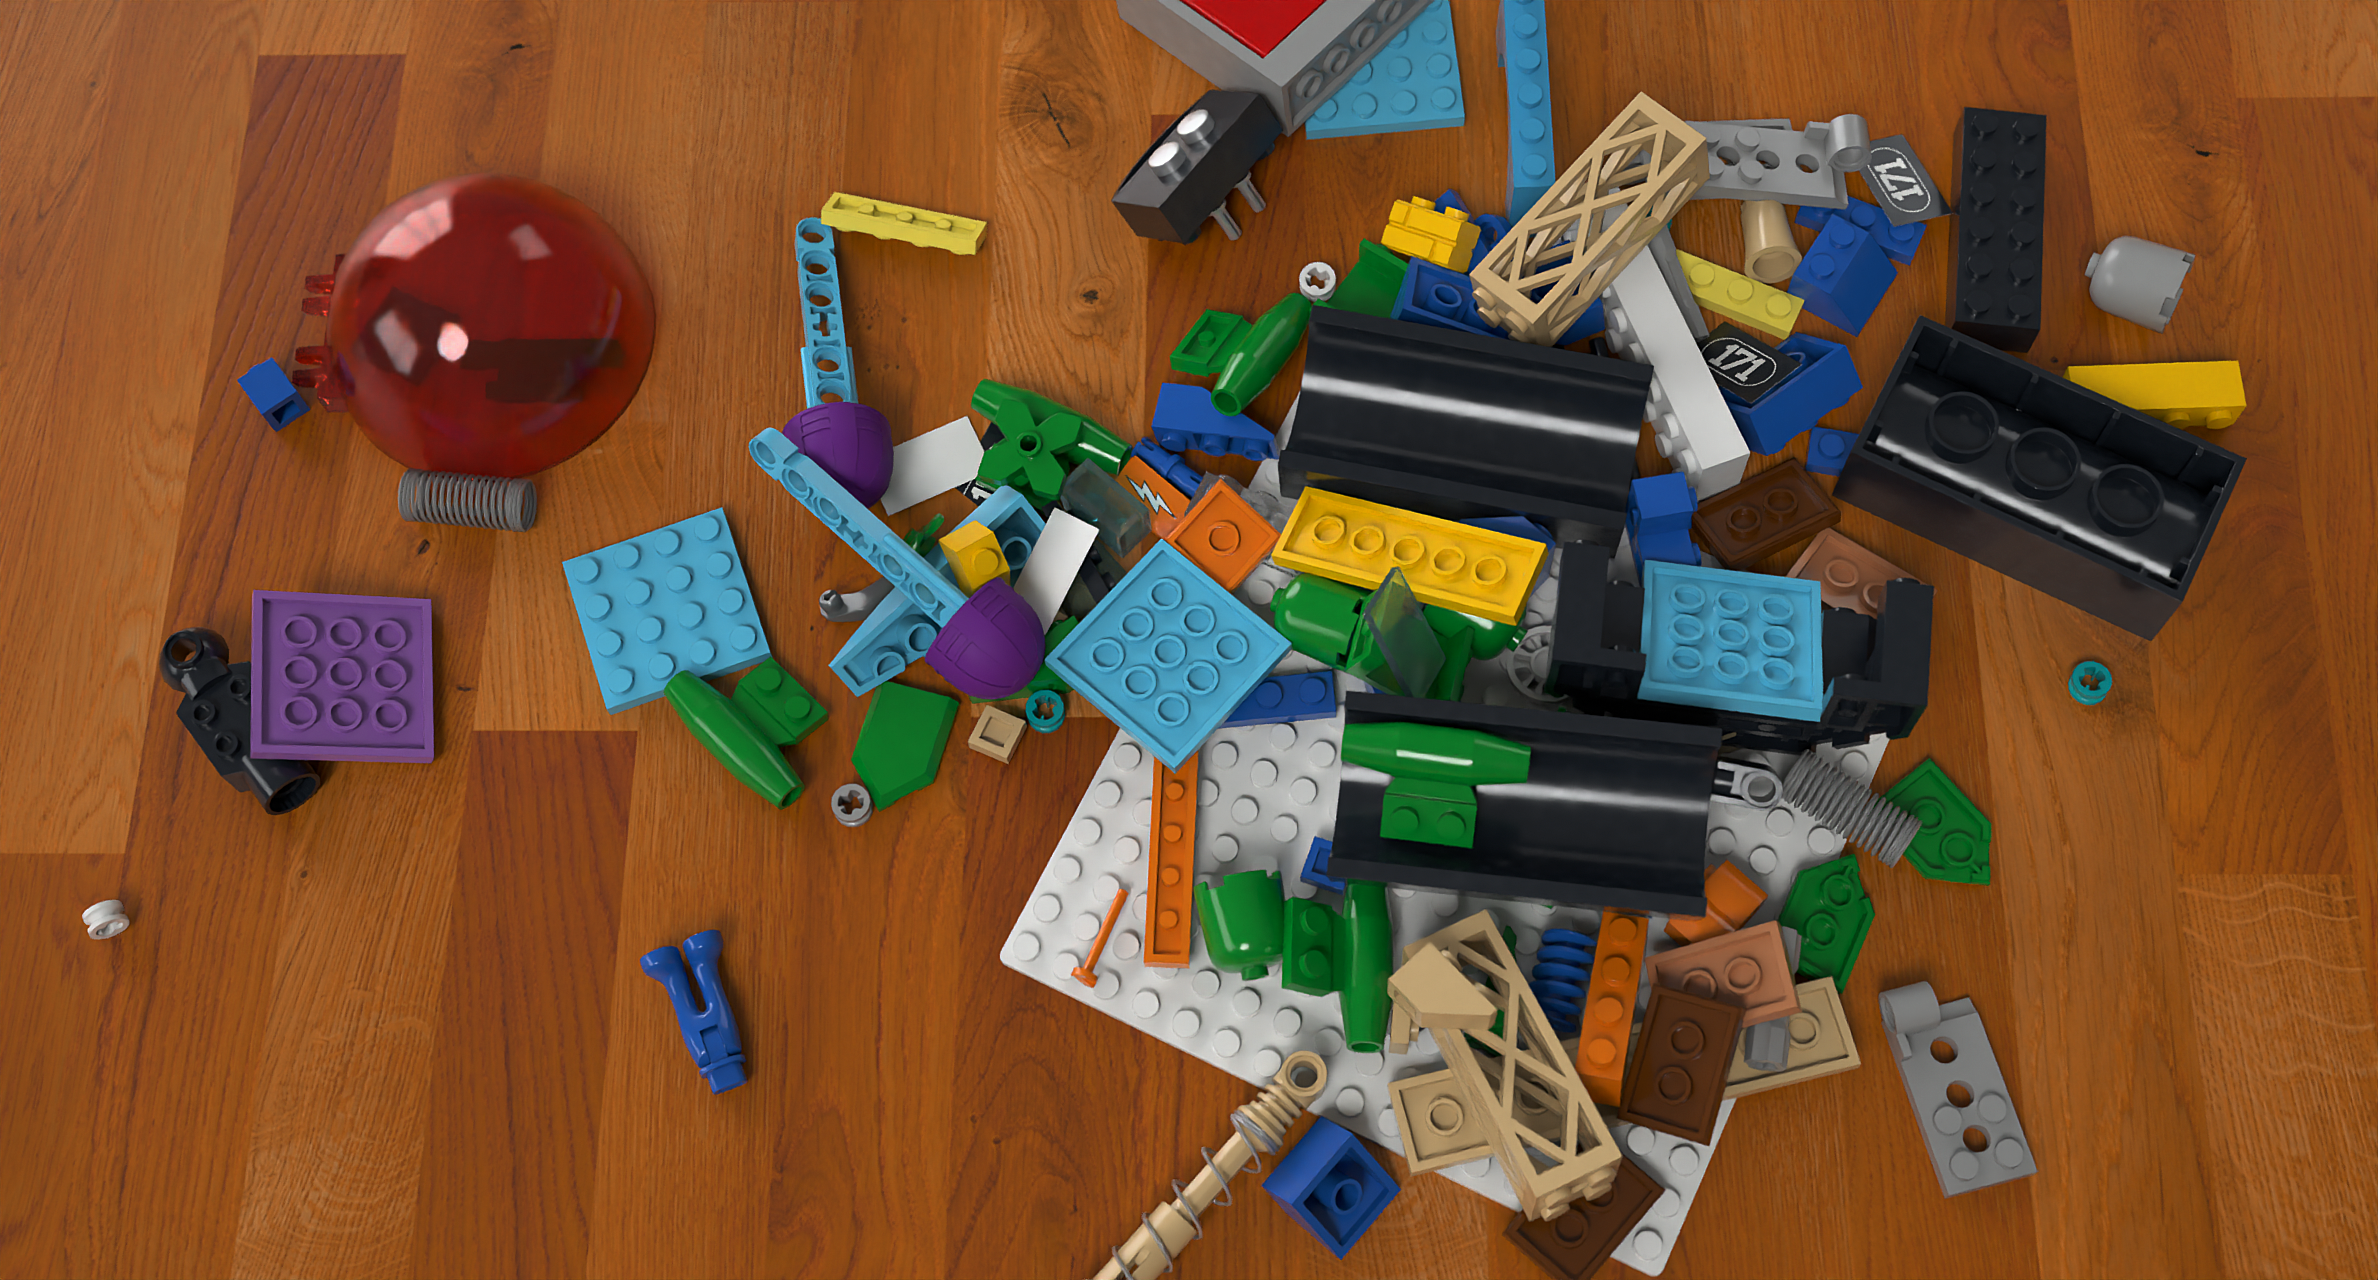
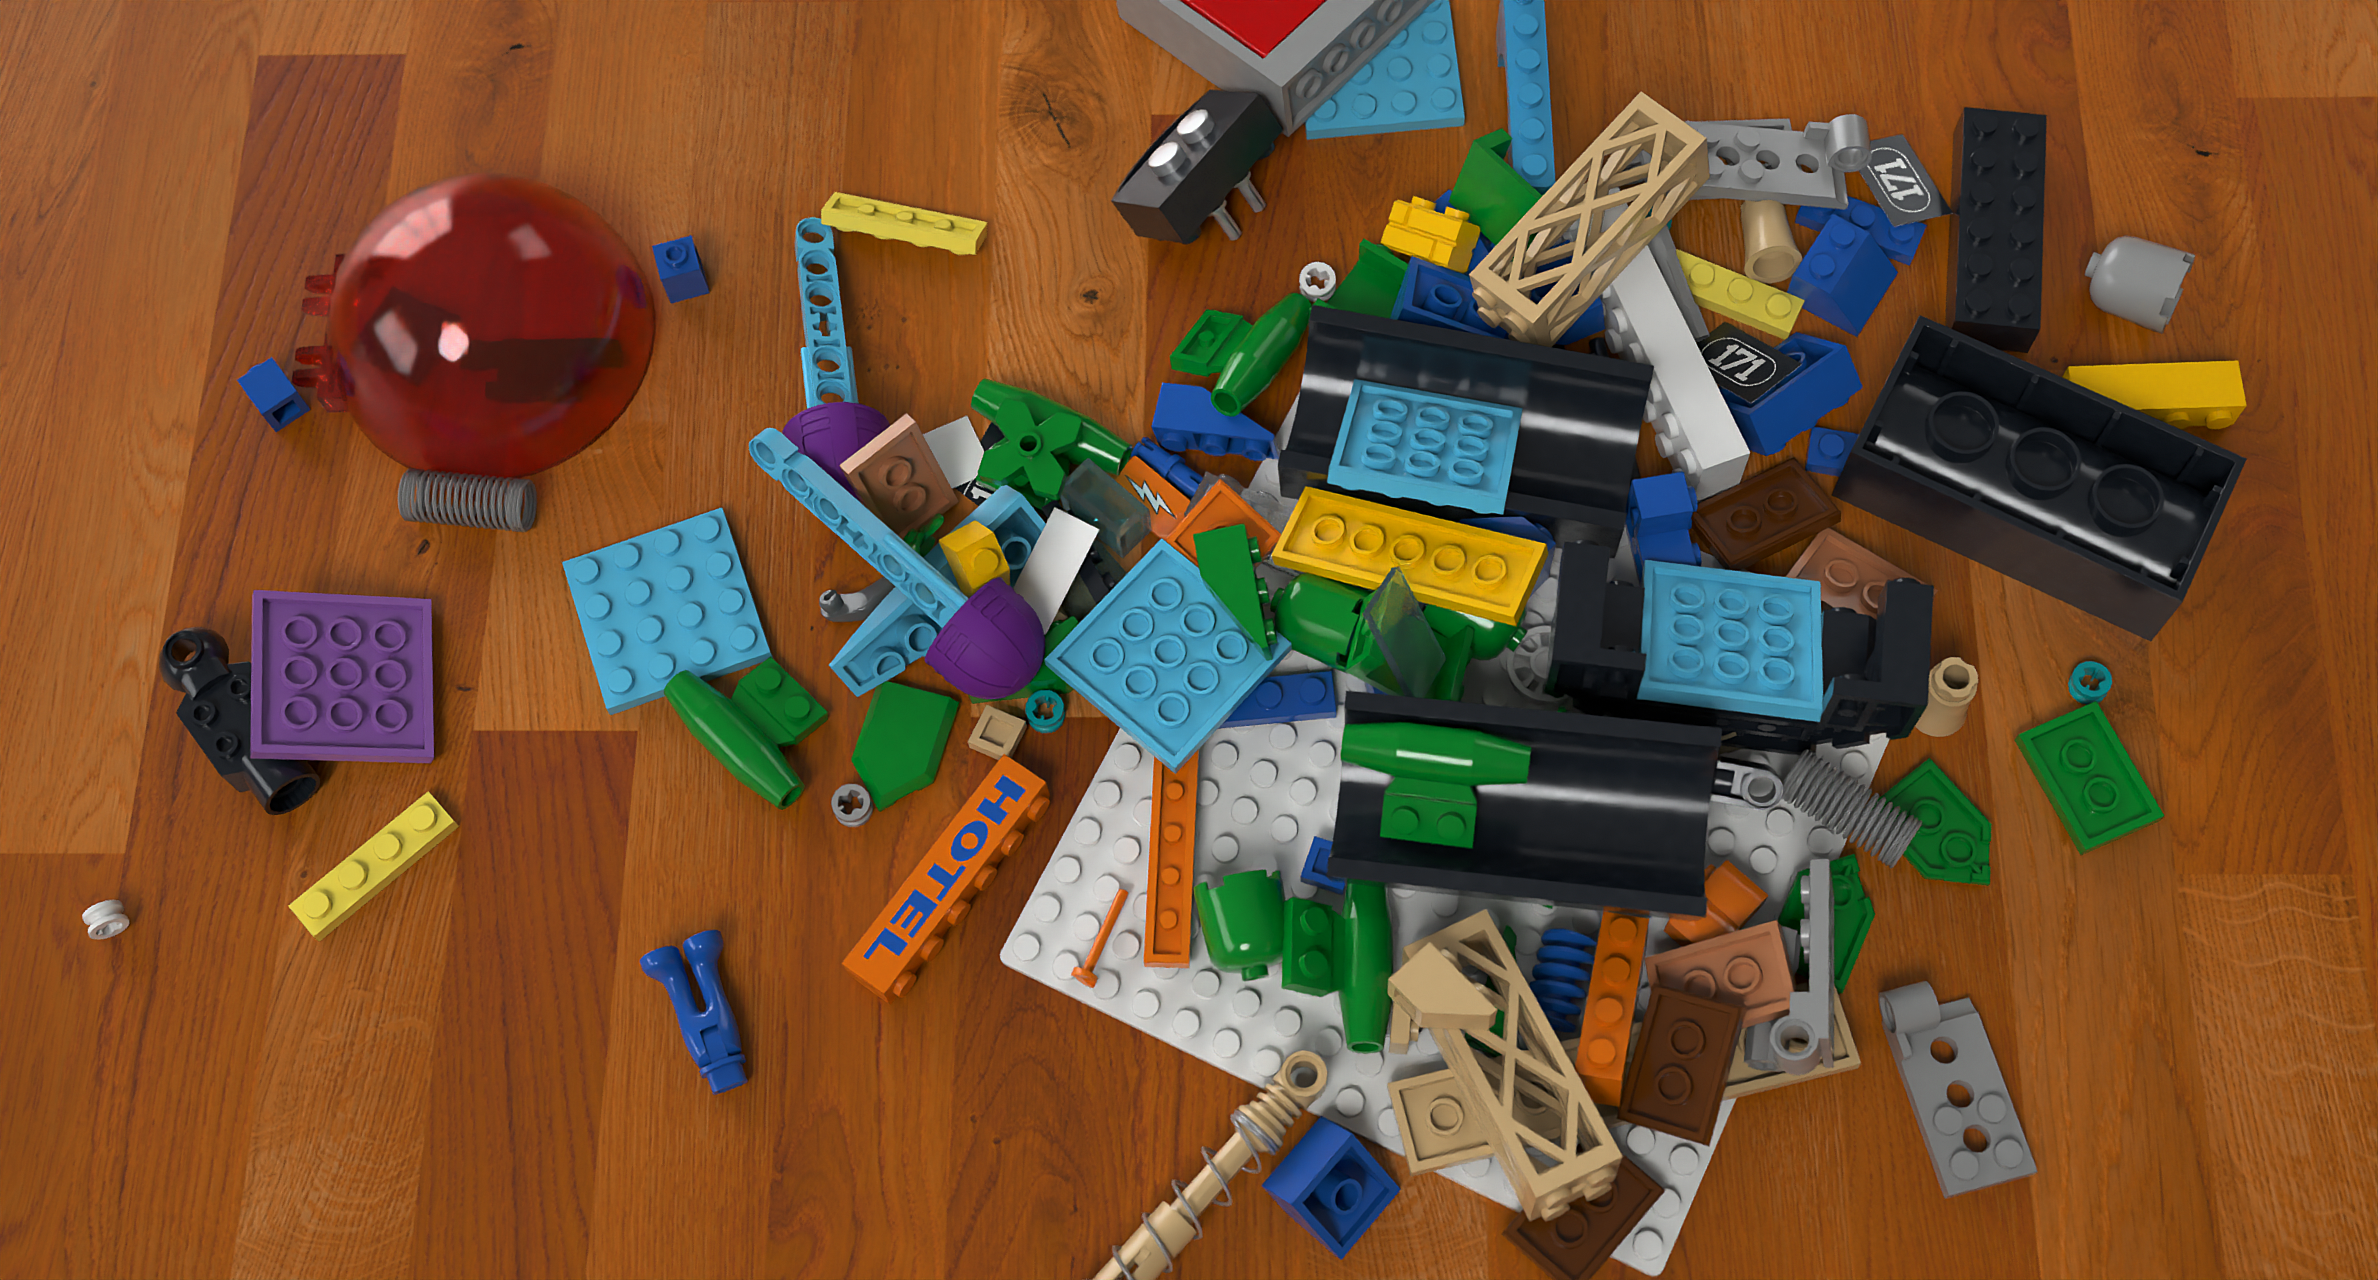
none -> light yellow plate [288,791,459,942]
none -> blue brick [652,235,710,304]
none -> nougat plate [839,413,959,539]
none -> orange brick [842,754,1050,1005]
none -> green slope [1193,524,1278,661]
none -> medium azure plate [1327,379,1523,515]
none -> green panel [1448,128,1559,261]
none -> light grey hinge [1770,859,1834,1075]
none -> tan plant [1915,657,1978,737]
none -> green plate [2014,701,2164,855]

